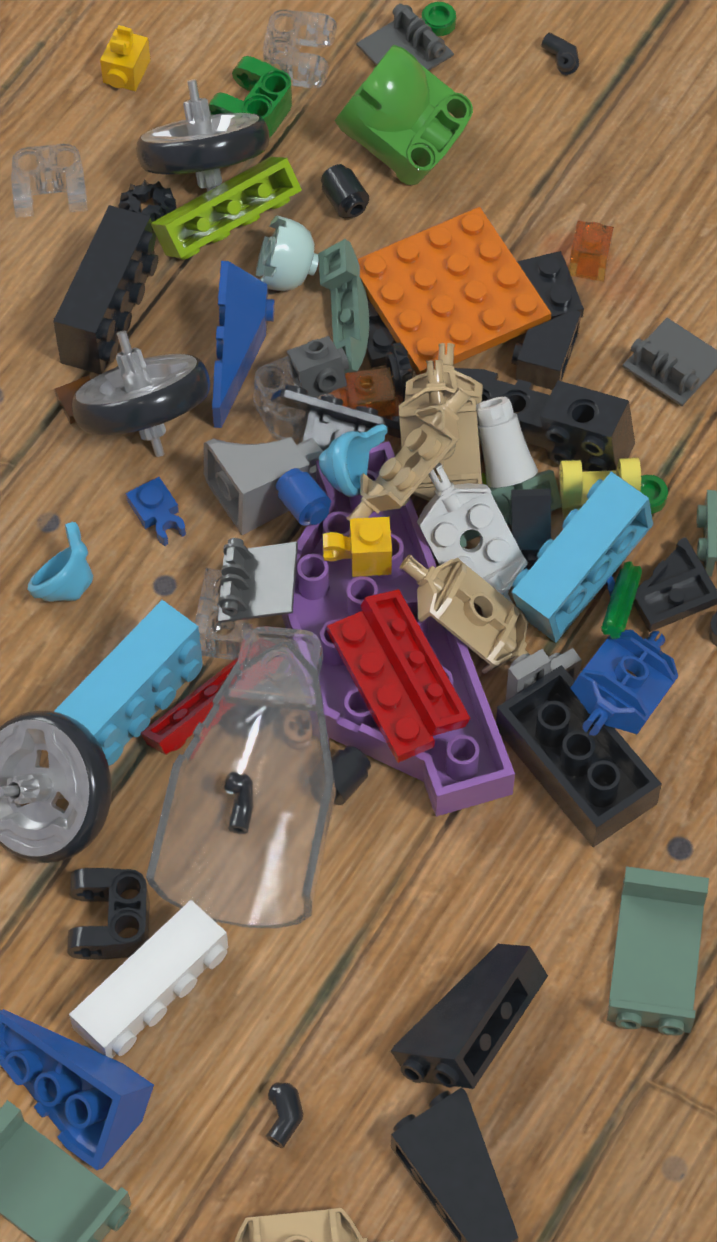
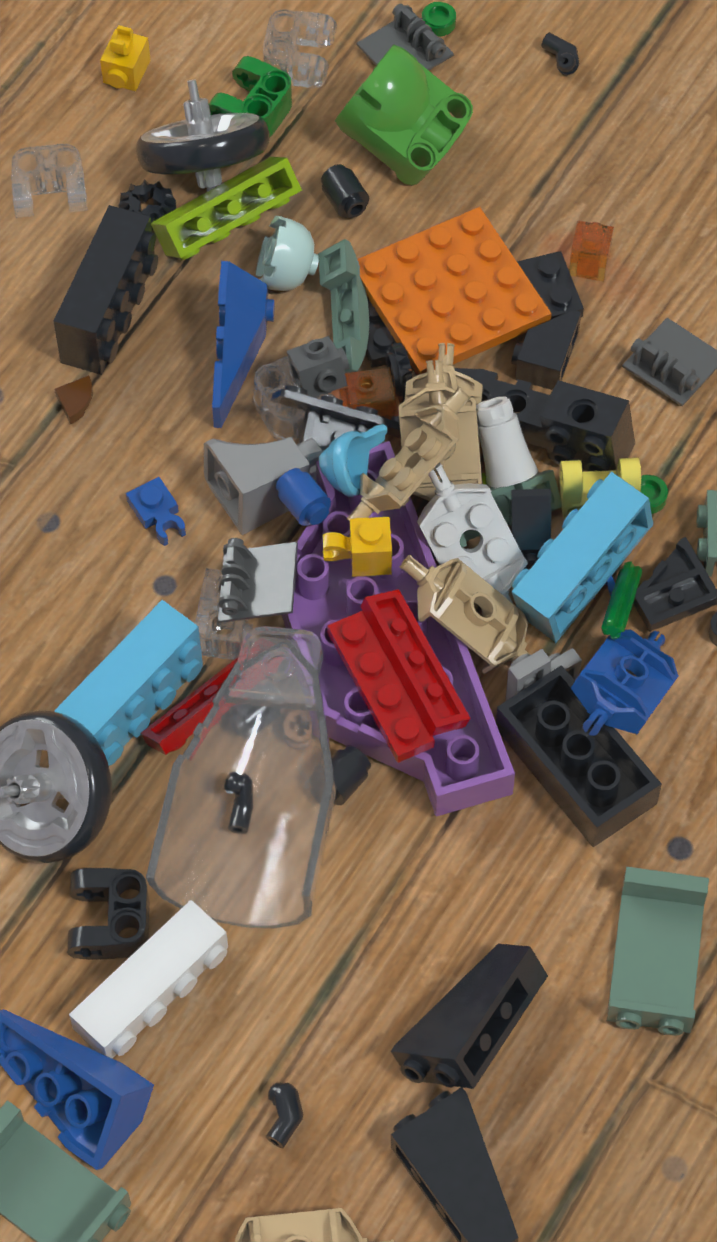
medium azure hat [28,522,93,602] -> none
wheel [72,331,210,457] -> none

